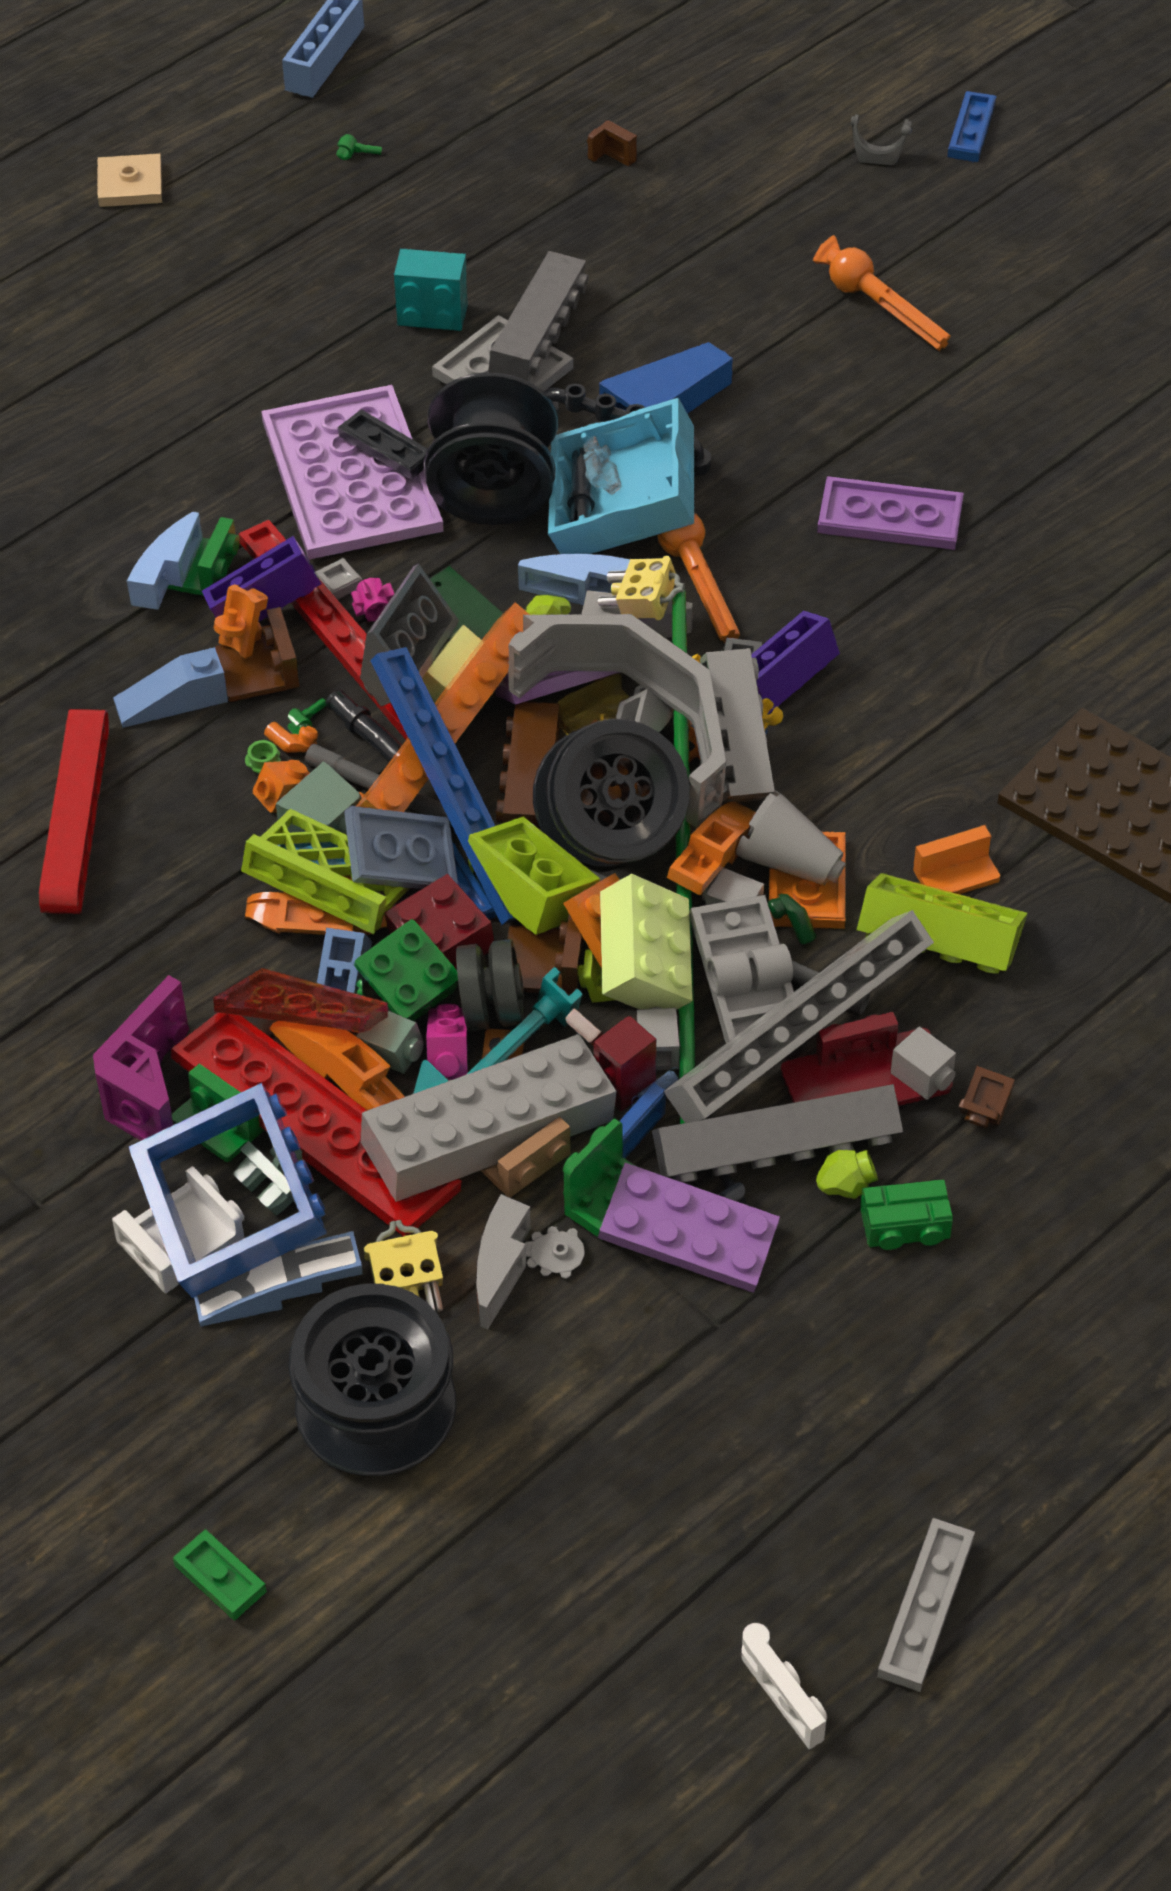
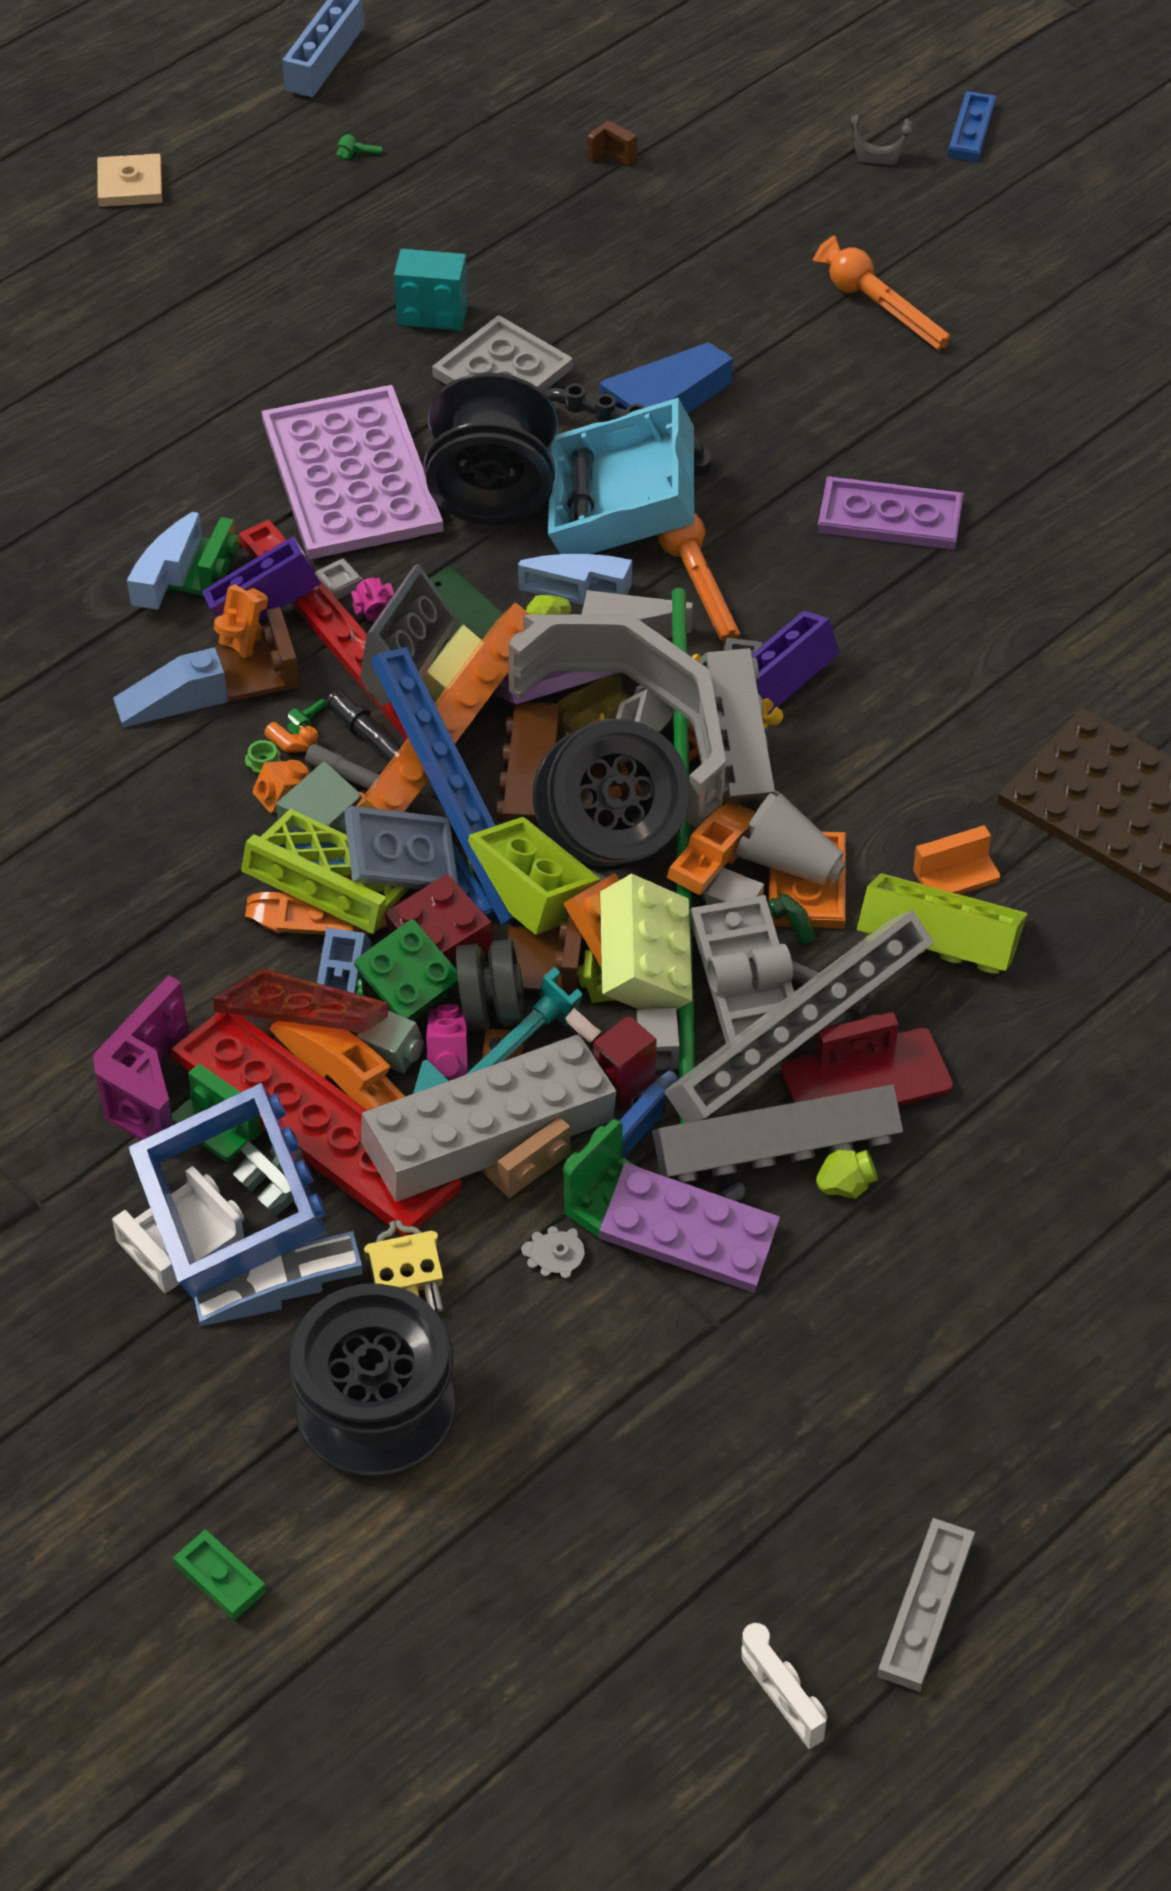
red beam [39,709,109,914] -> none
black tile [338,409,428,480] -> none
light grey slope [476,1194,531,1329] -> none
flat silver brick [488,251,589,382] -> none
clear plate [583,436,622,495] -> none
light yellow piece [598,556,685,620] -> none
green brick [861,1180,953,1250] -> none
light grey brick [891,1027,956,1100] -> none
reddish brown bracket [958,1066,1016,1128] -> none

